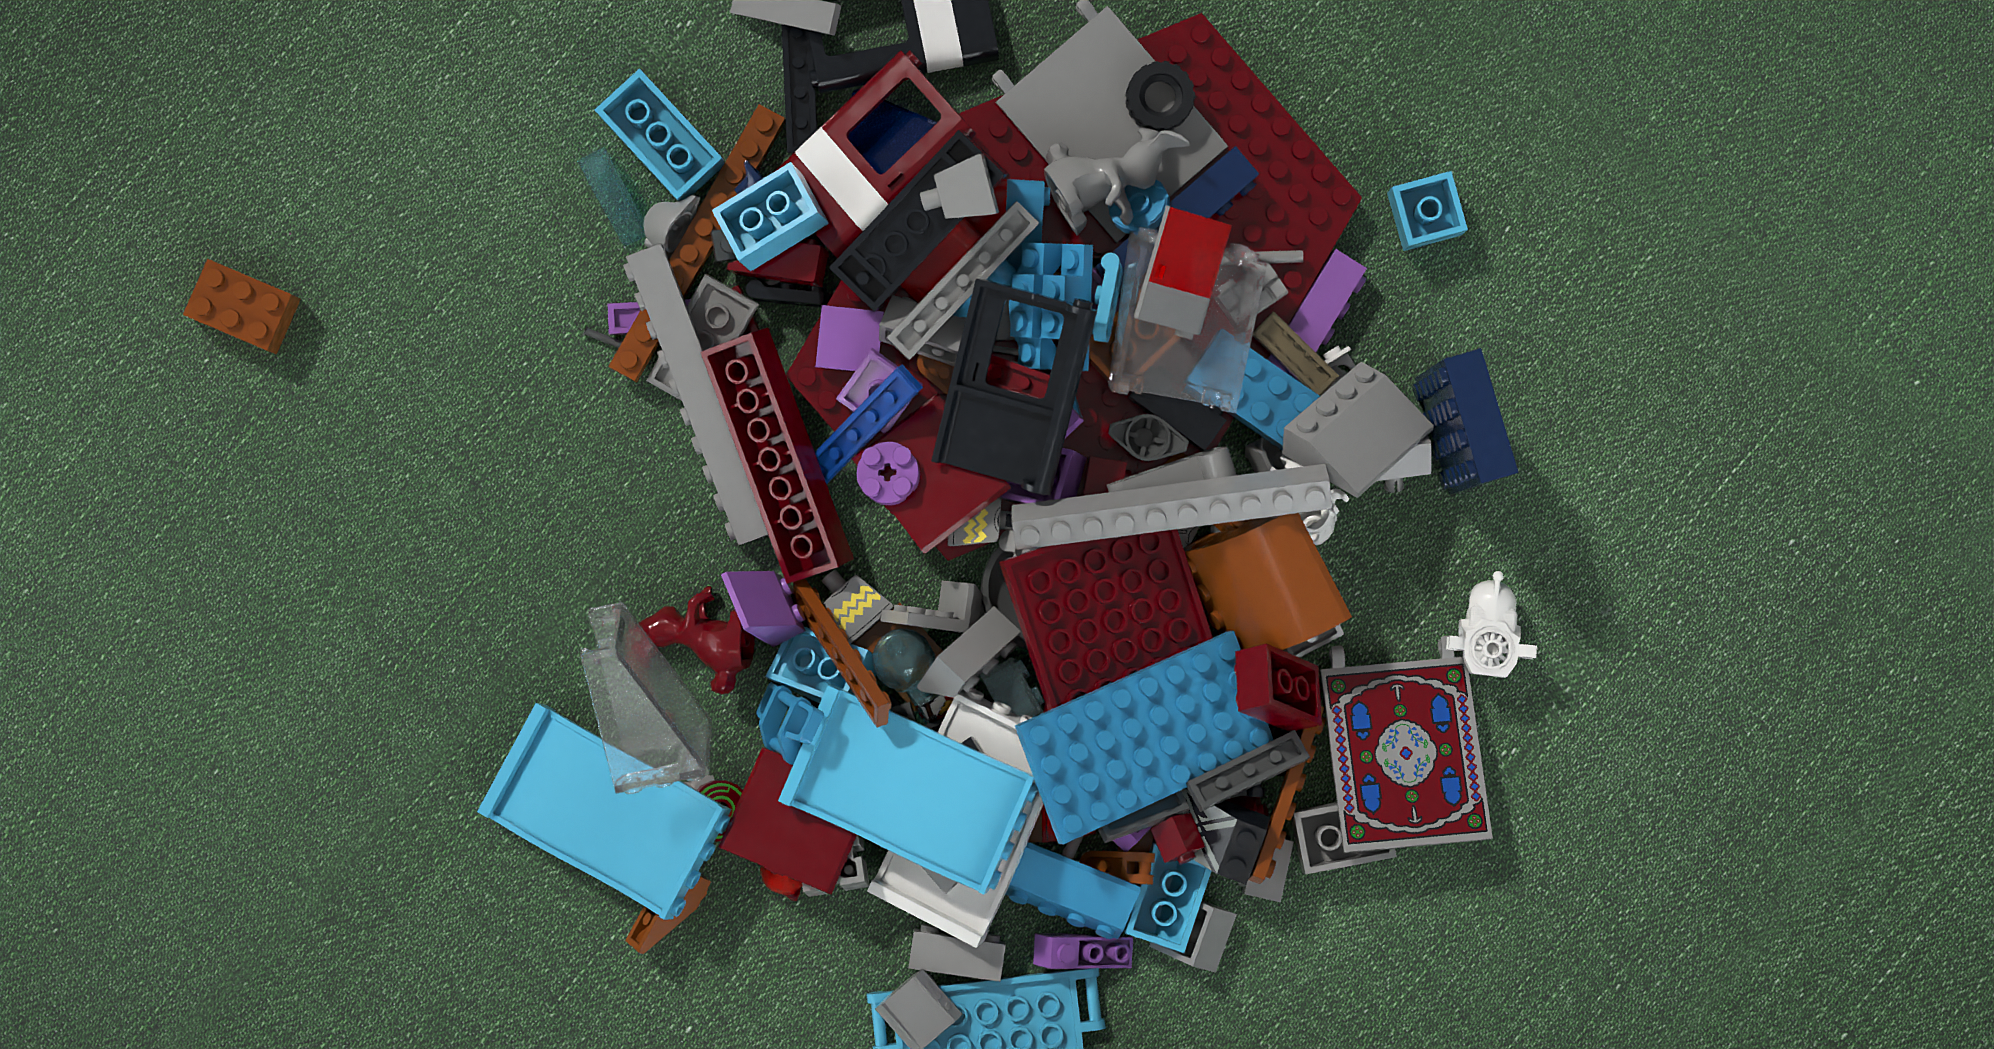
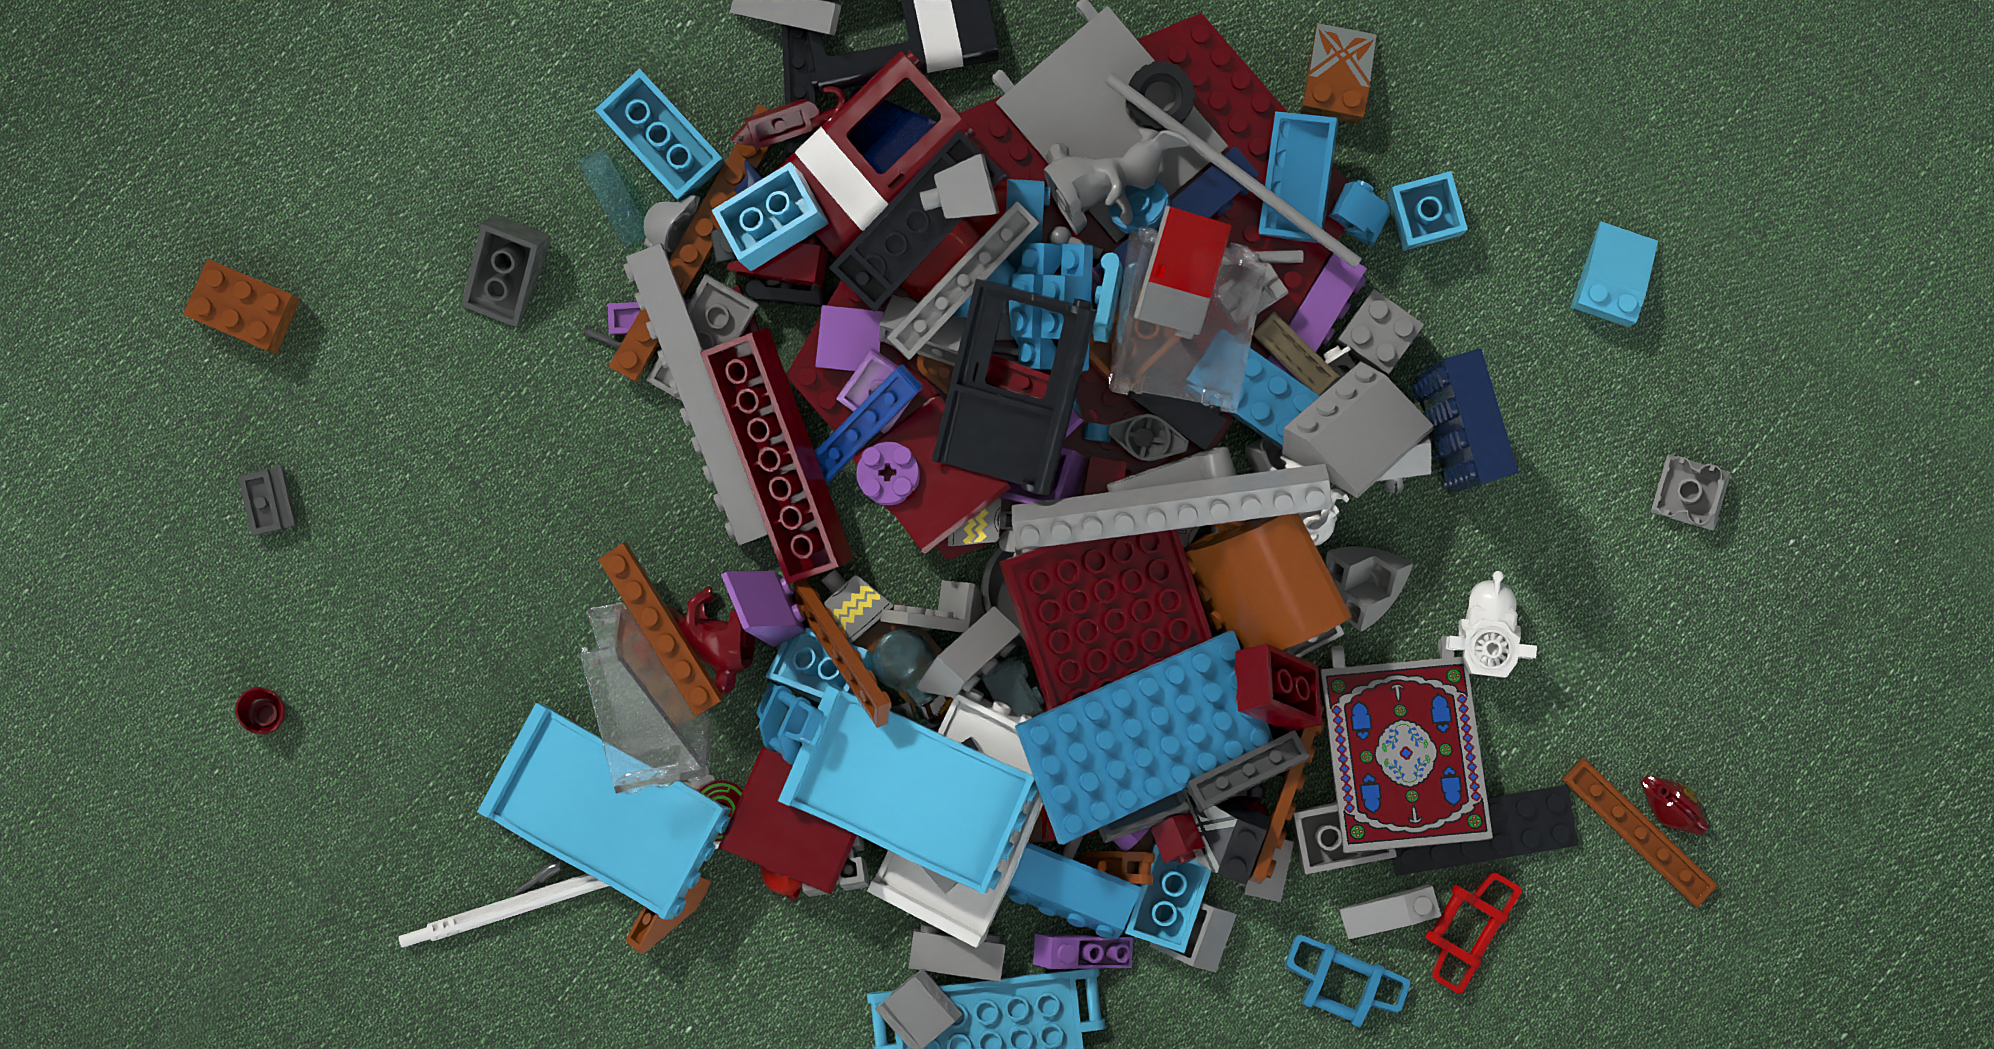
none -> dark red hair [235,687,286,735]
none -> dark grey plate [238,466,298,536]
none -> white axle [399,841,721,948]
none -> dark grey slope [461,214,551,327]
none -> dark grey piece [514,859,564,896]
none -> dark orange plate [598,542,724,717]
none -> dark red plate [731,86,847,150]
none -> light grey bar [1048,226,1105,261]
none -> dark azure piece [1083,422,1111,442]
none -> light grey piece [1105,73,1362,268]
none -> dark azure slope [1258,111,1339,244]
none -> dark azure bar [1285,935,1410,1028]
none -> dark orange slope [1300,23,1377,124]
none -> light grey brick [1326,546,1413,632]
none -> dark azure brick [1328,180,1391,247]
none -> light grey brick [1334,289,1424,376]
none -> light grey slope [1339,883,1441,939]
none -> black plate [1392,784,1578,876]
none -> red bar [1424,872,1522,994]
none -> dark orange tile [1561,757,1718,908]
none -> medium azure slope [1570,221,1658,327]
none -> dark red hat [1640,775,1708,836]
none -> light grey slope [1651,454,1730,531]

